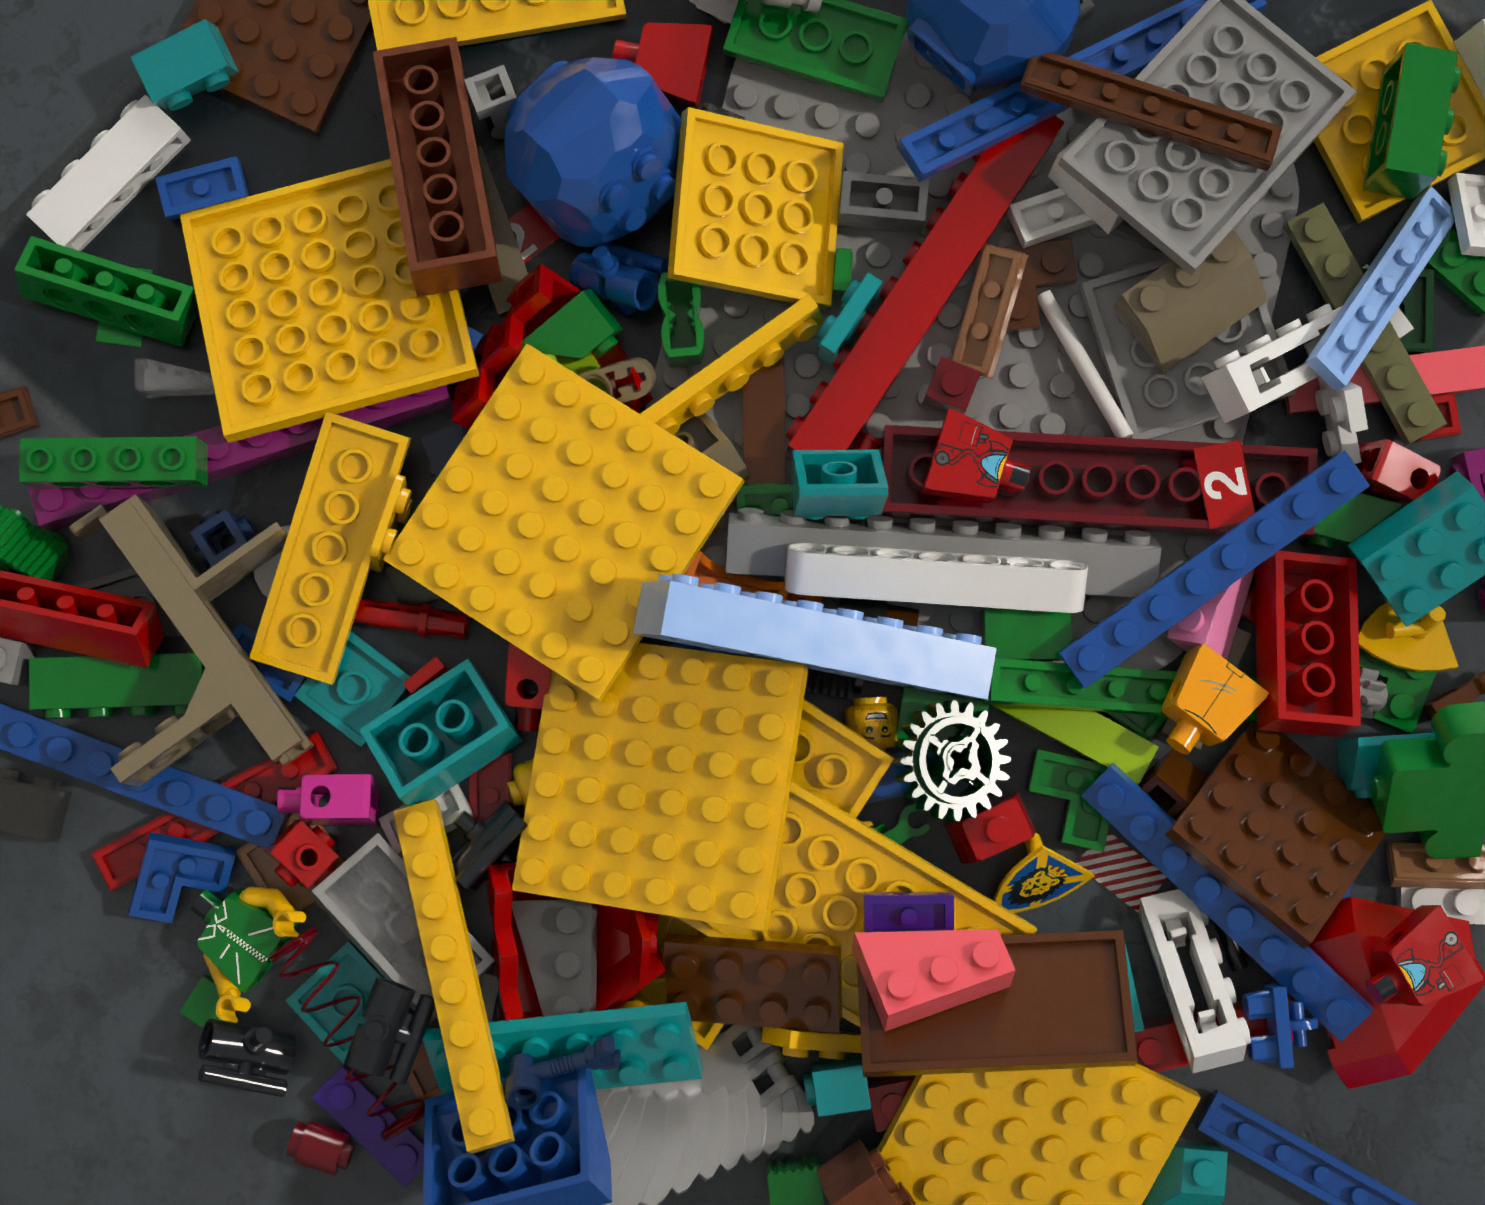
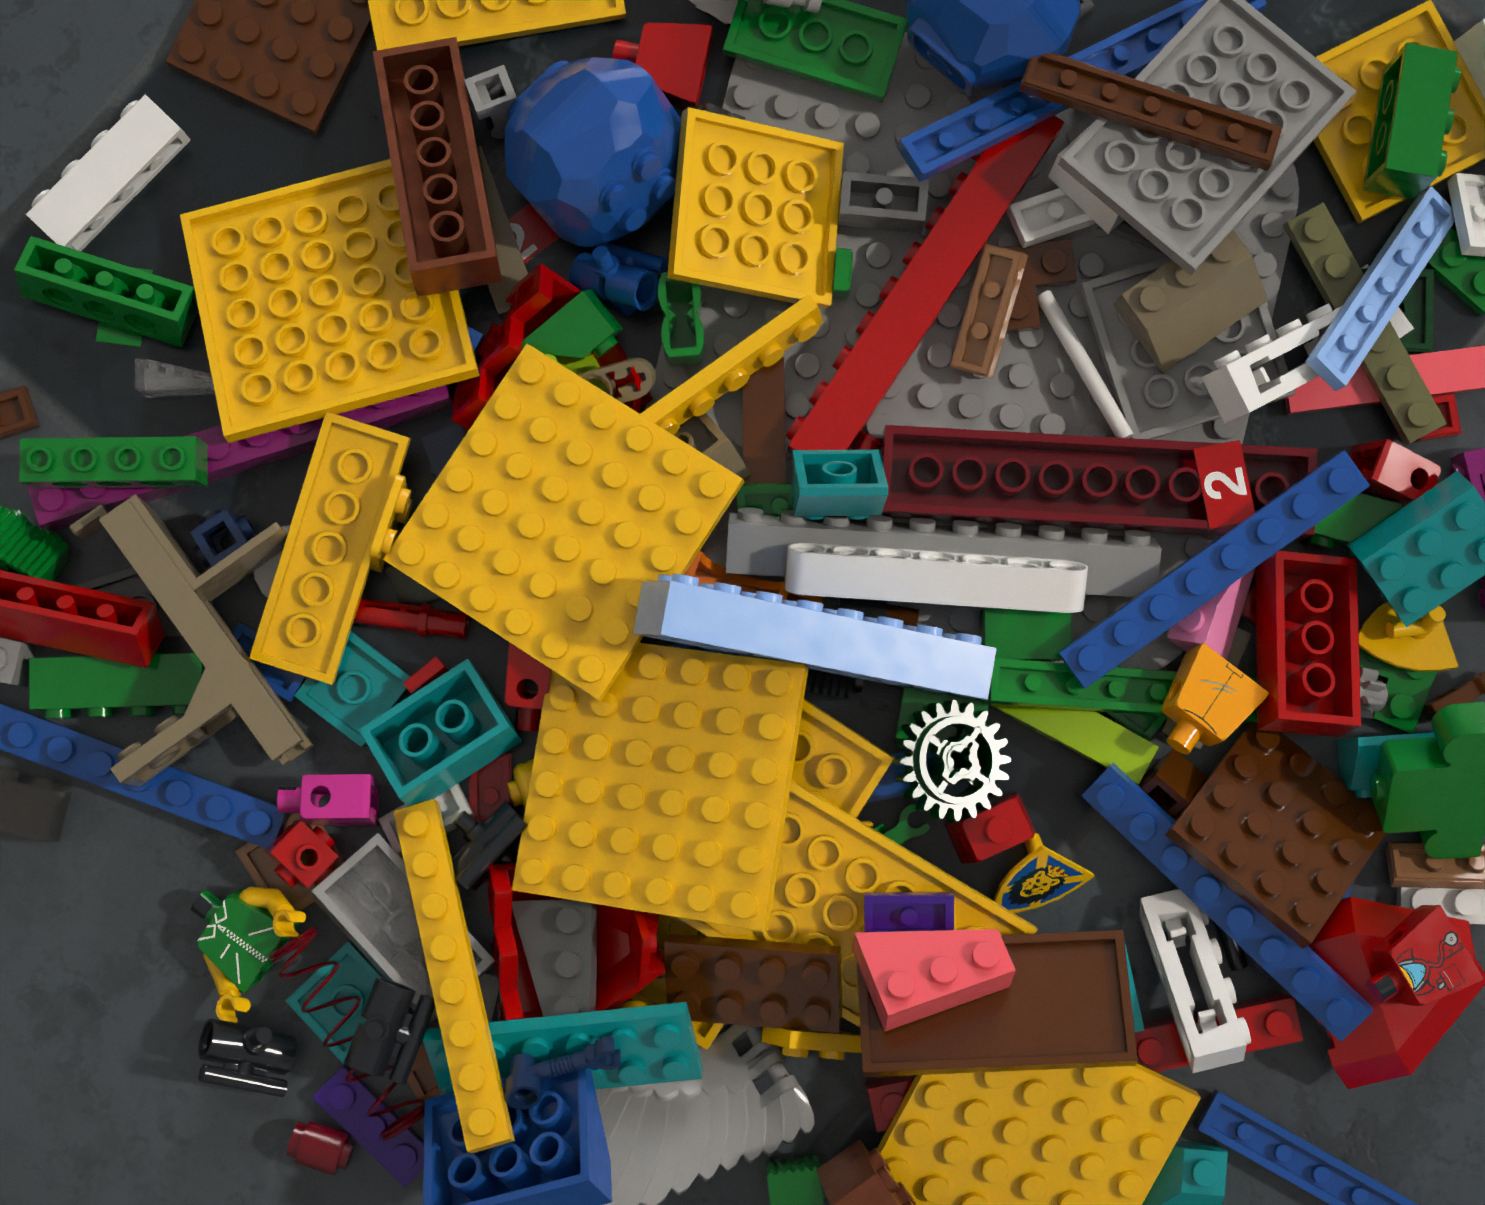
red tile [91,731,340,891] -> none
blue plate [129,832,236,924] -> none
teal brick [131,19,239,111] -> none
blue plate [155,156,249,221] -> none
green tile [179,975,223,1028] -> none
teal brick [803,1055,871,1117] -> none
teal plate [816,272,883,369] -> none
yellow head [843,697,899,751] -> none
red torso [921,408,1031,503] -> none
dark red brick [922,356,981,414] -> none
green plate [1027,749,1110,852] -> none
sticker [1076,831,1167,913] -> none
blue hips [1242,983,1318,1069] -> none
white plate [1315,377,1368,464] -> none

